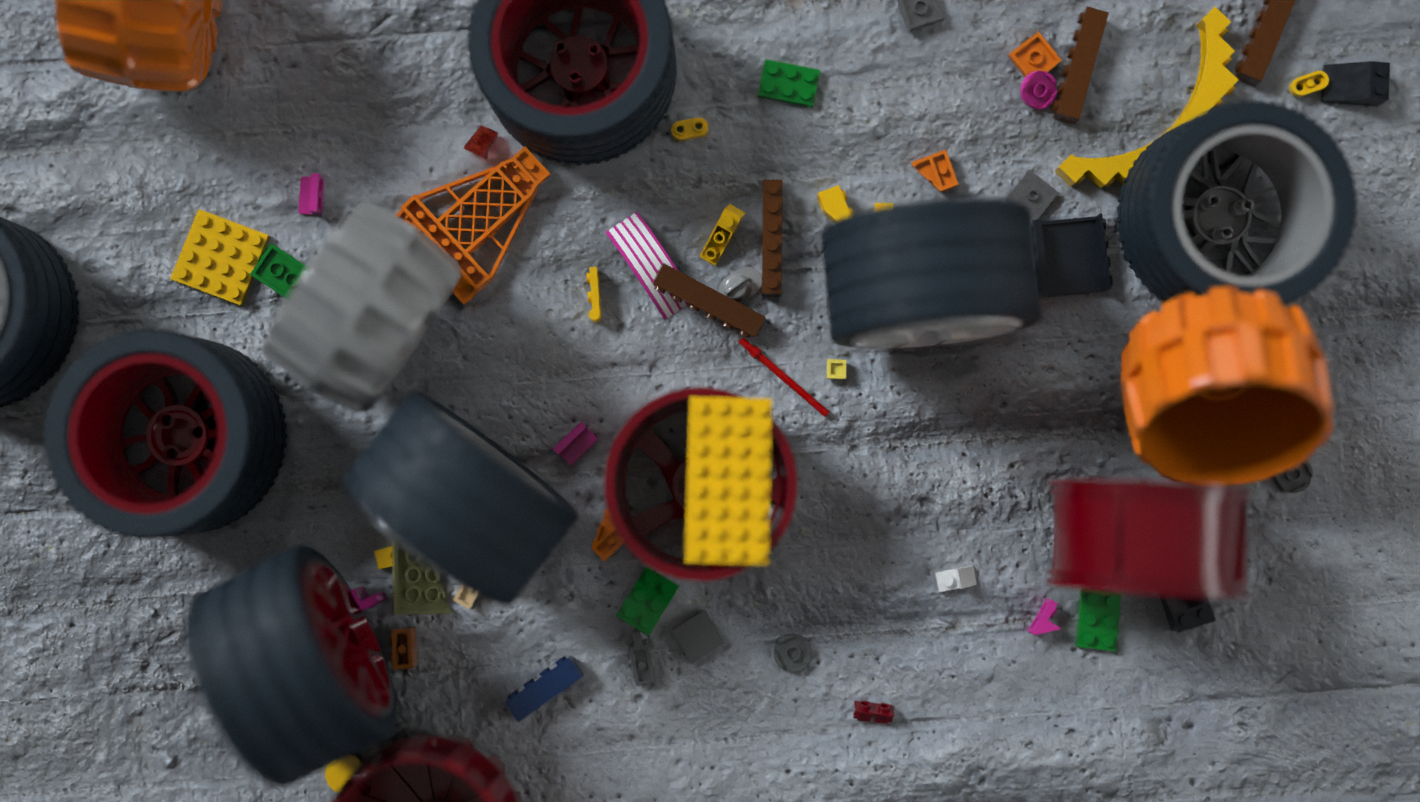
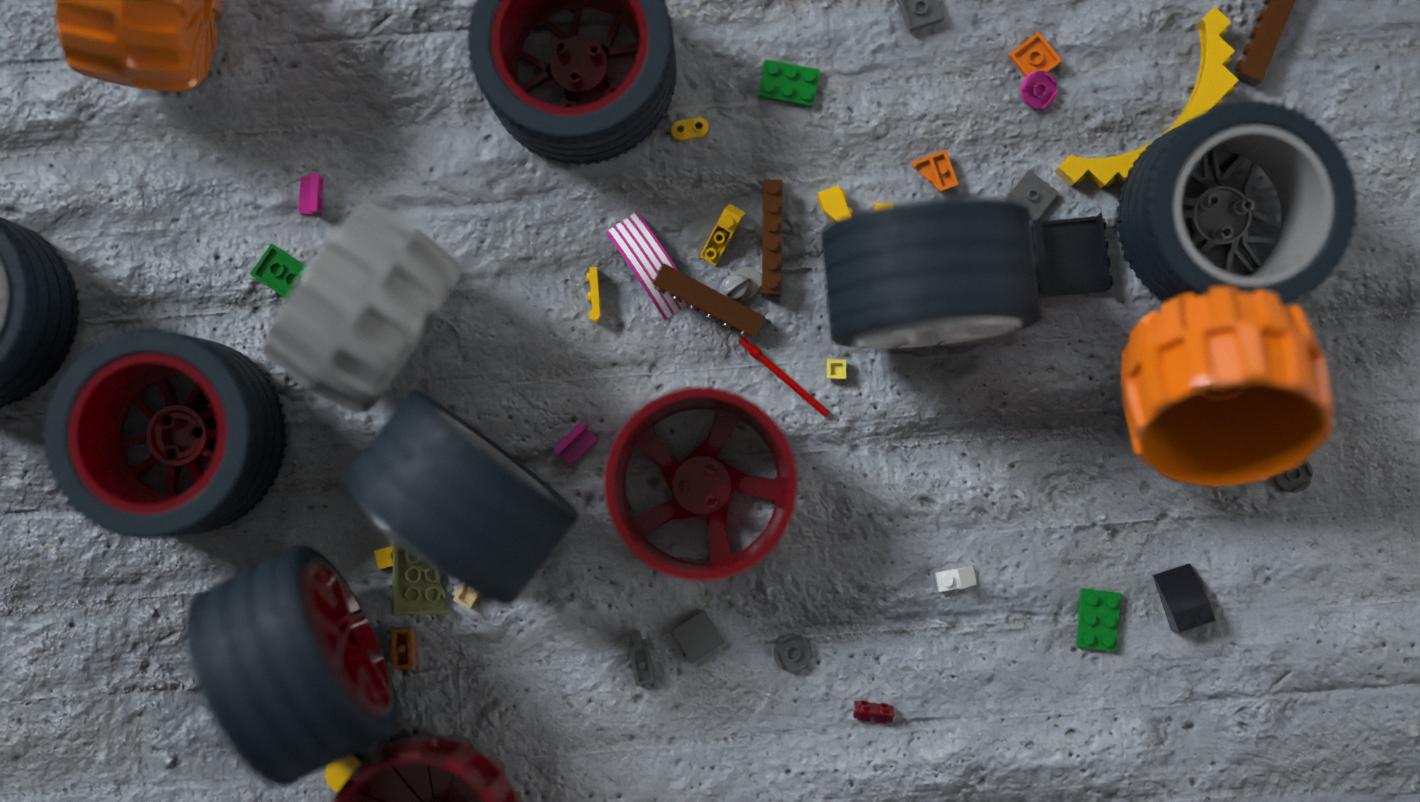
yellow plate [170,209,271,306] -> none
dark pink panel [350,586,388,611] -> none
orange wing [395,146,551,305] -> none
clear red slope [464,125,498,160] -> none
dark blue brick [505,655,584,722] -> none
orange wing [591,509,624,562] -> none
green plate [615,566,679,637] -> none
yellow plate [685,397,772,565] -> none
dark pink slope [1027,598,1061,635] -> none
dark red wheel [1045,480,1251,597] -> none
reddish brown brick [1052,6,1109,124] -> none
yellow plate [1289,71,1329,97] -> none
black slope [1321,61,1390,107] -> none

